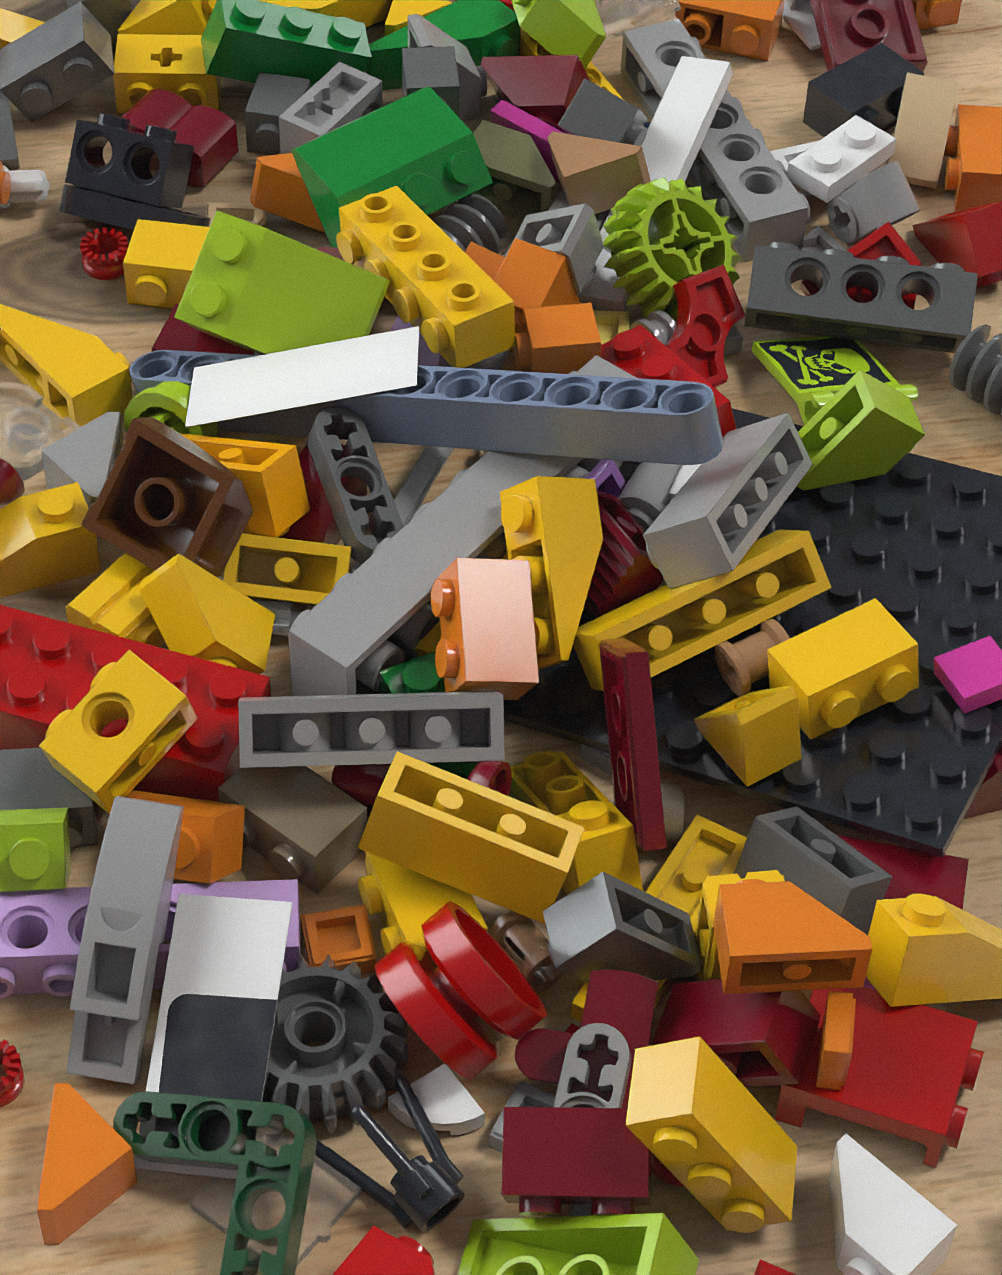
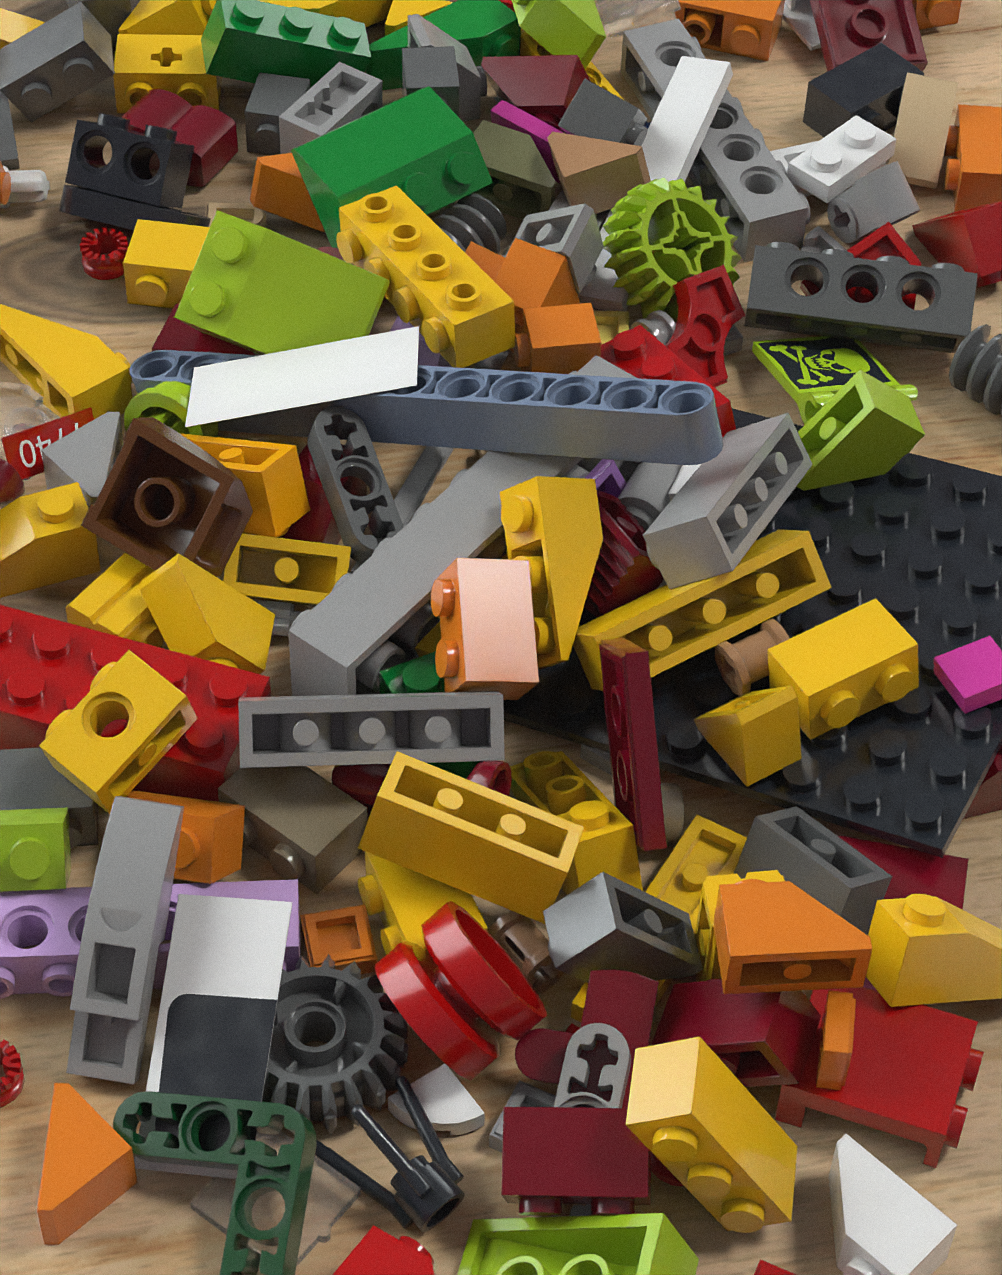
none -> red sticker [1,407,94,480]

